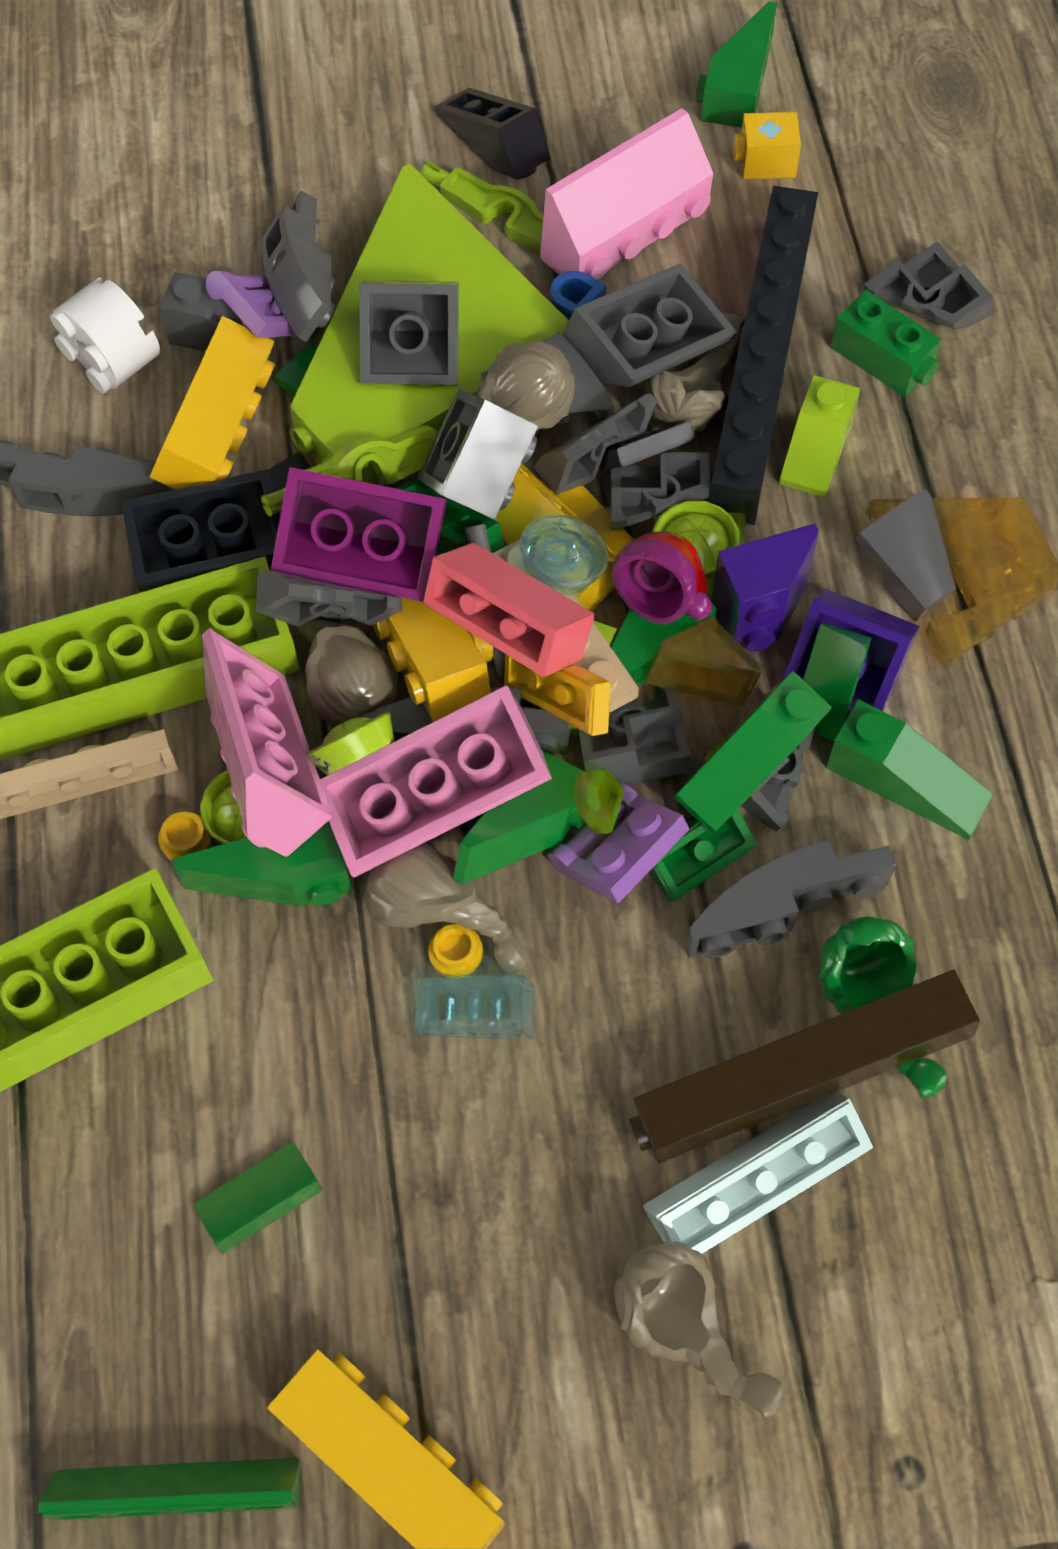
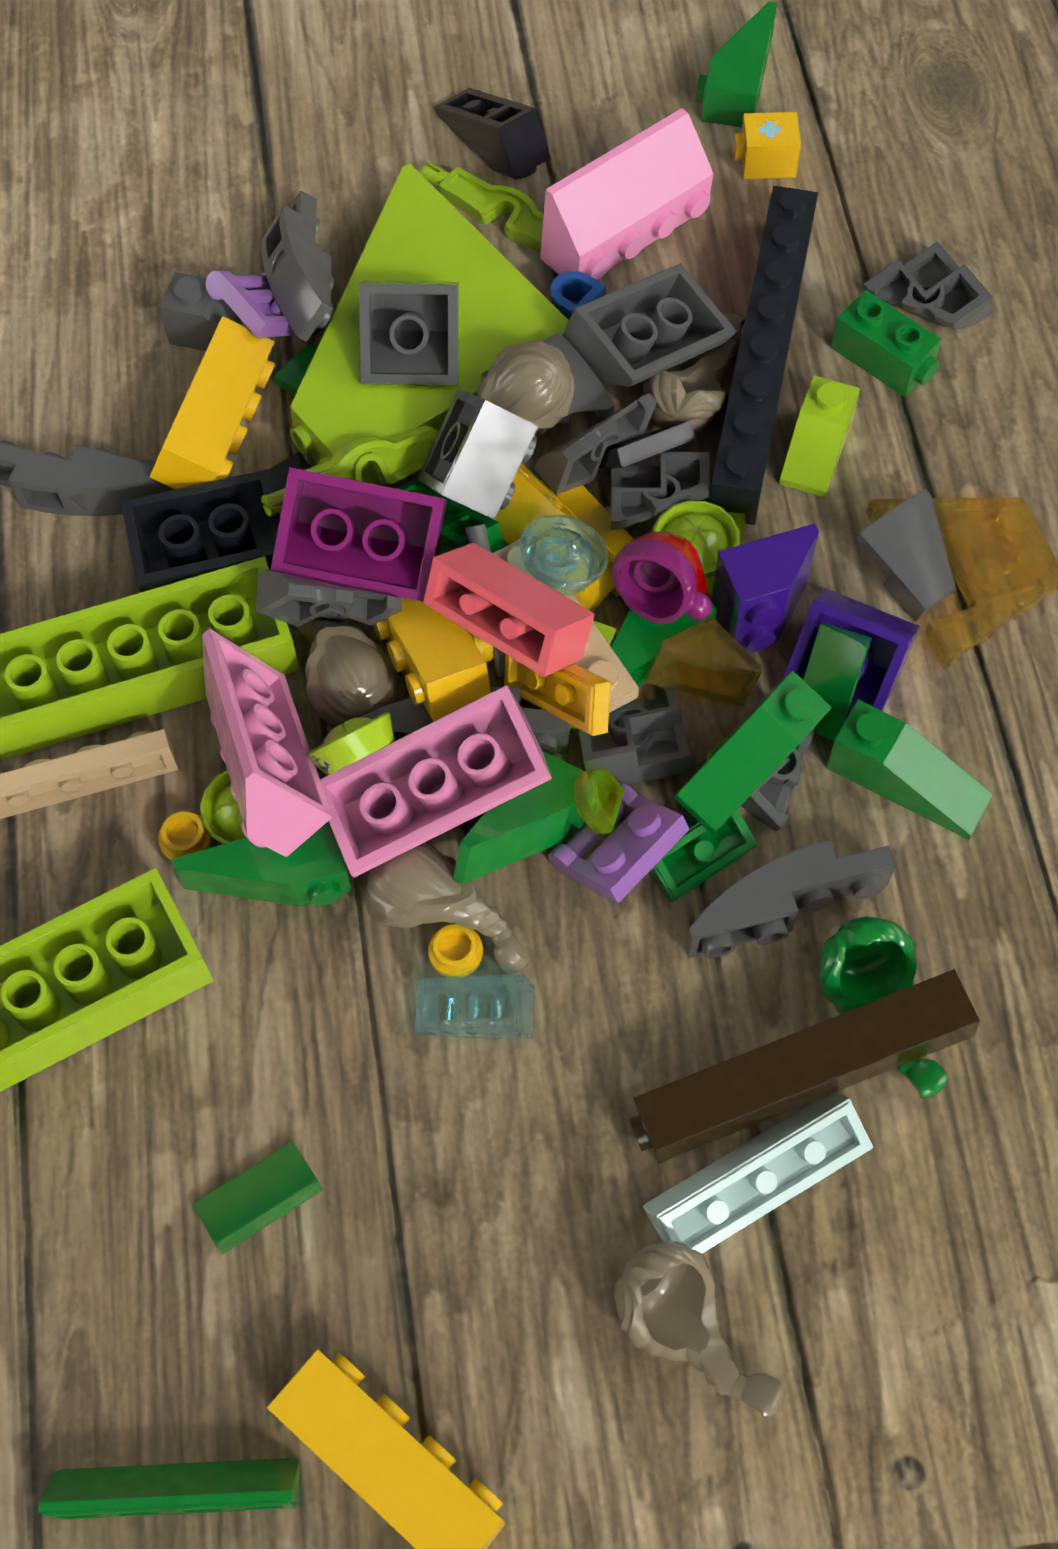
white brick [50,277,160,394] -> none

